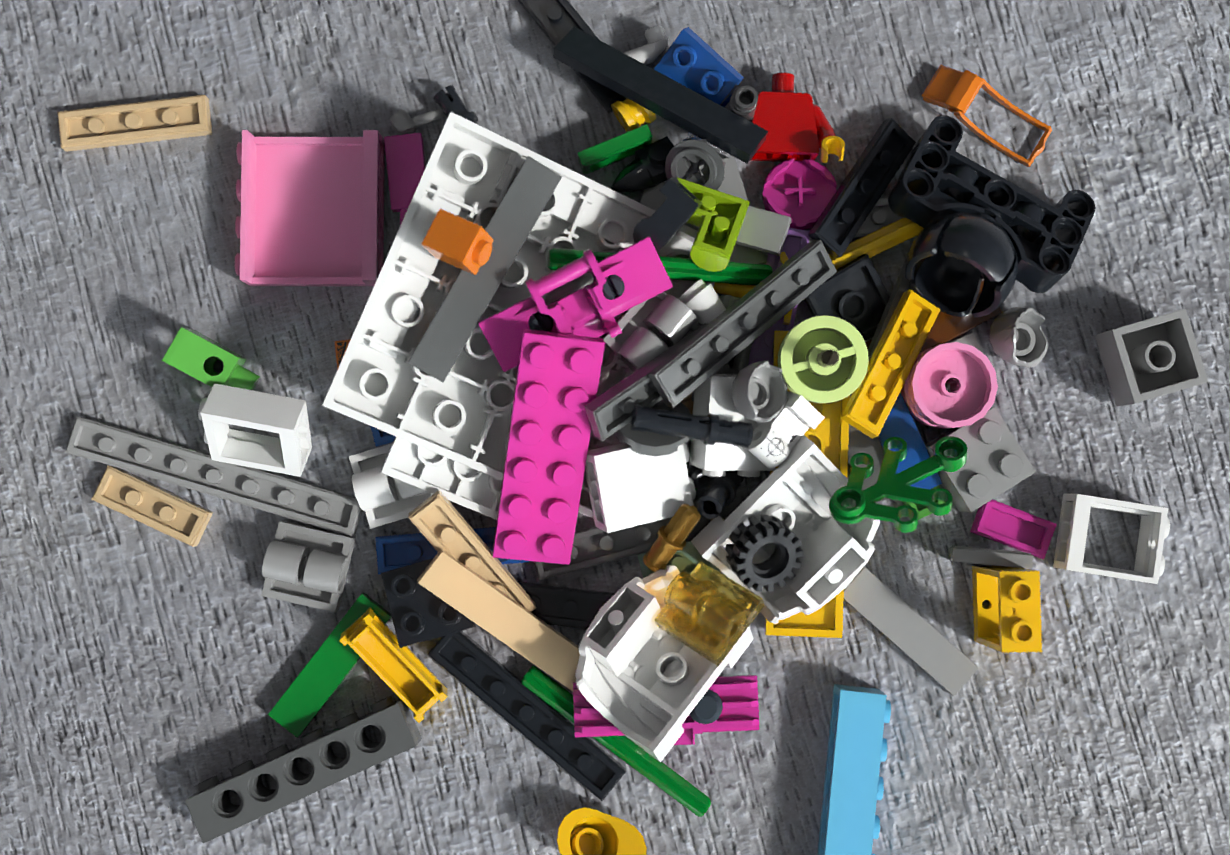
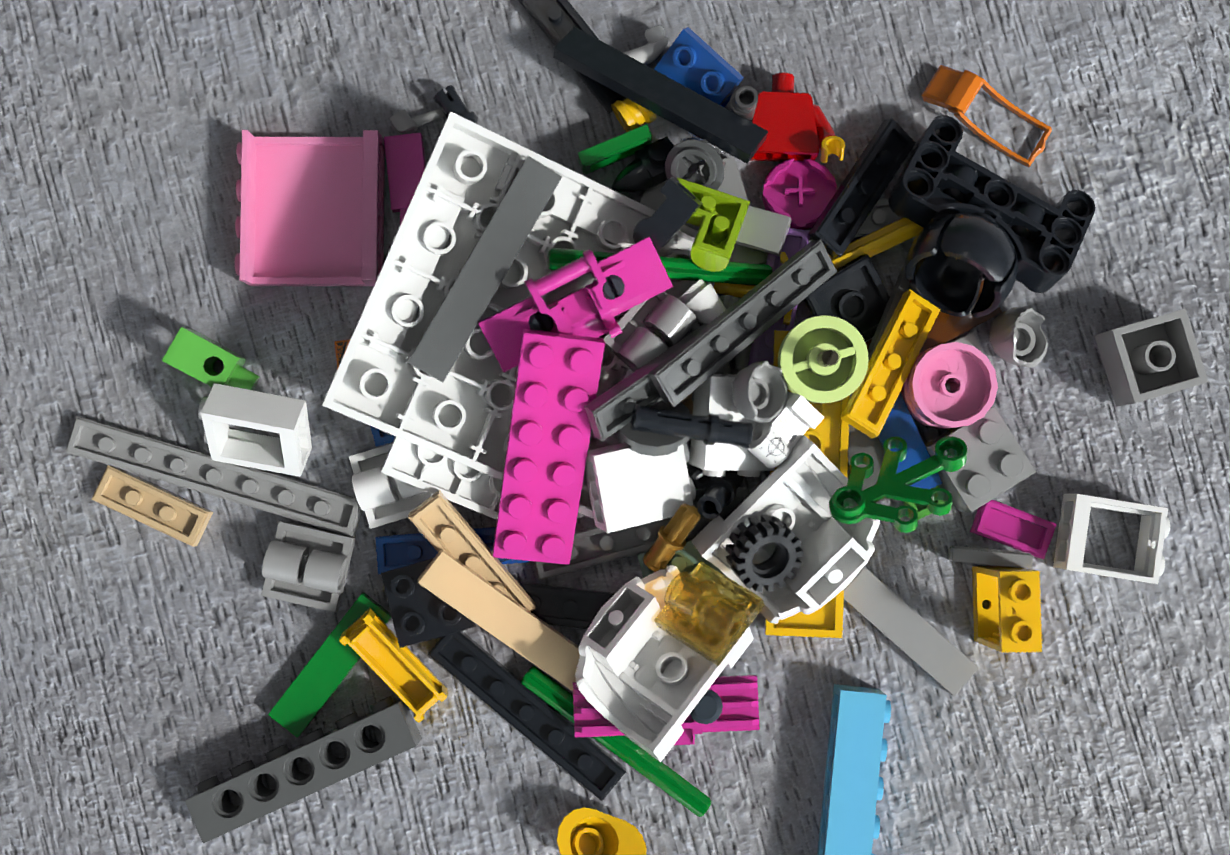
tan tile [57,95,213,152] -> none
orange brick [421,209,494,276] -> none

